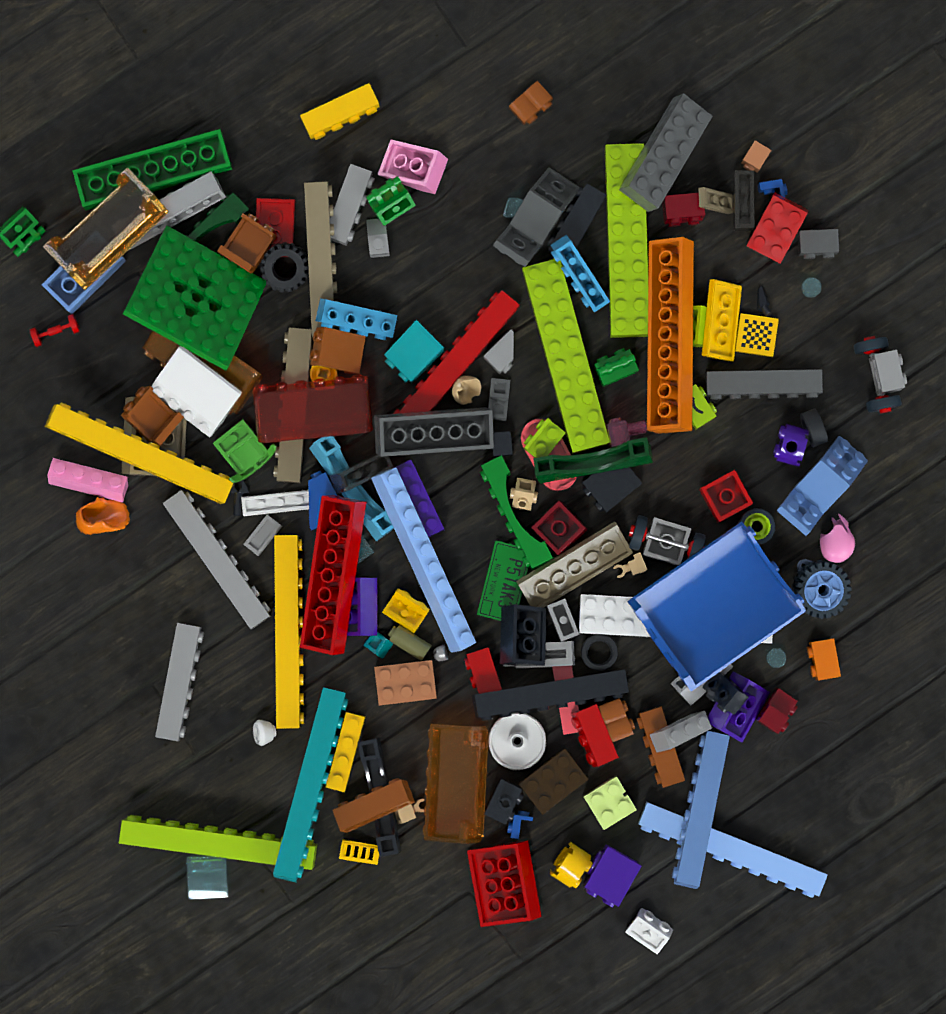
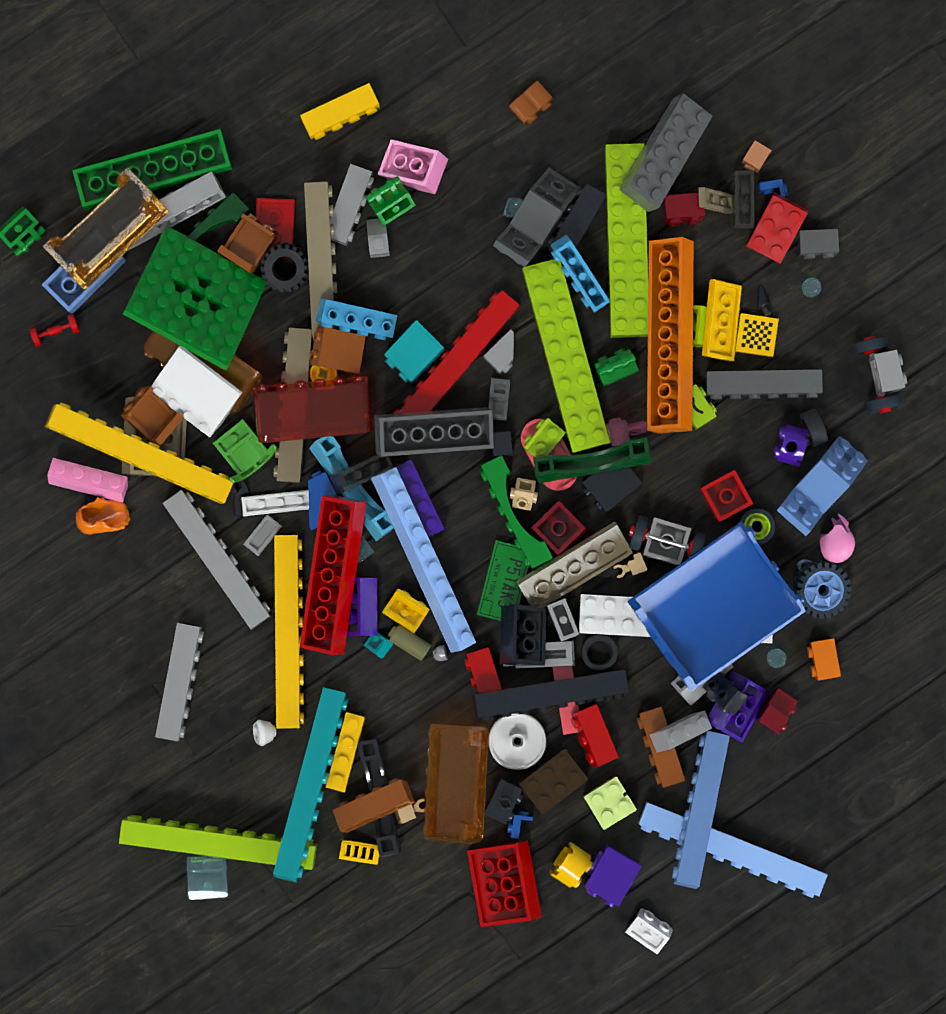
nougat brick [374,660,437,705] -> none
tan hair [452,376,481,405] -> none
dark orange brick [598,698,635,742] -> none

